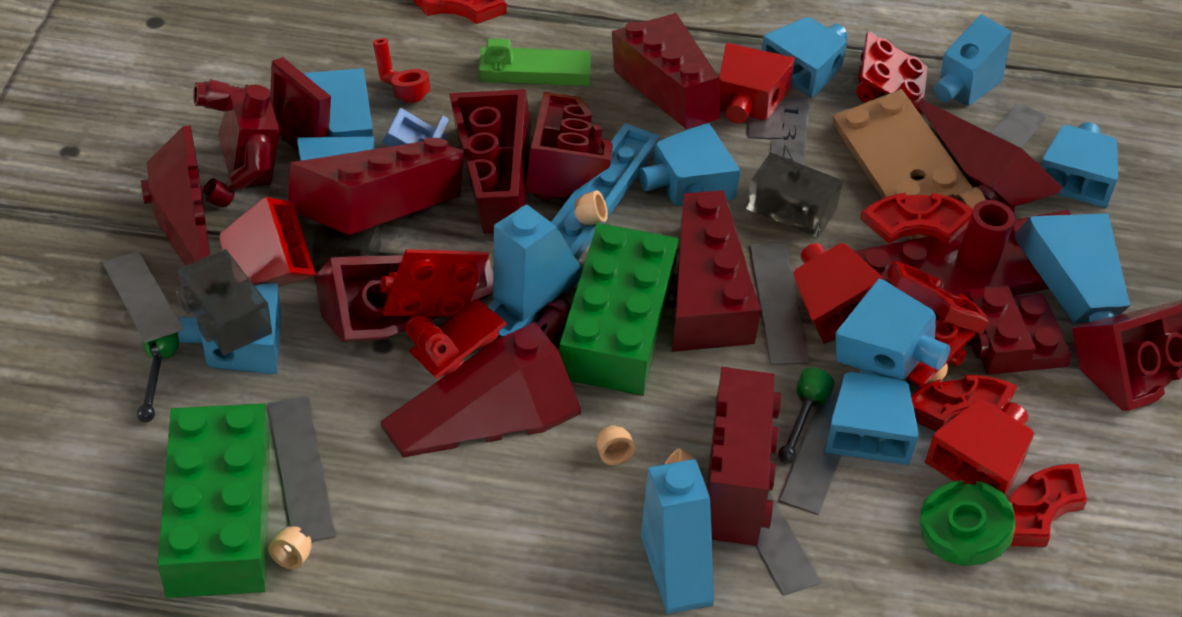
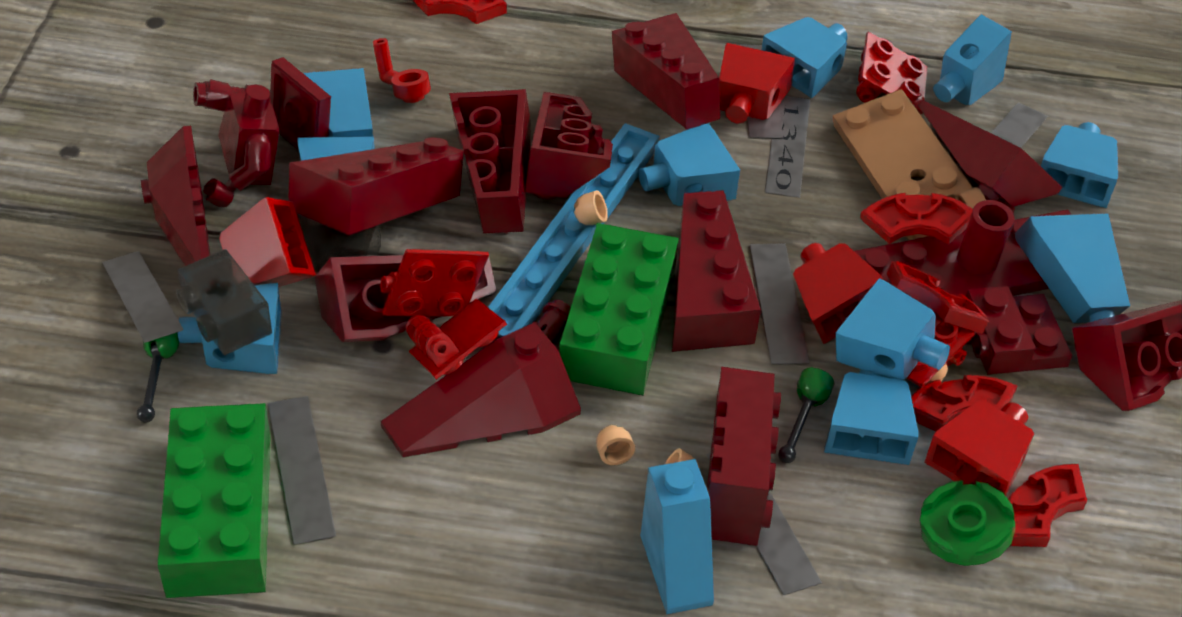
light nougat hinge [268,526,312,570] -> none
medium blue bracket [382,108,449,146] -> none
bright green hinge [479,38,591,86] -> none
dark azure slope [493,204,582,321] -> none
clear smoke brick [746,152,843,238] -> none
flat silver sticker [779,375,843,515] -> none

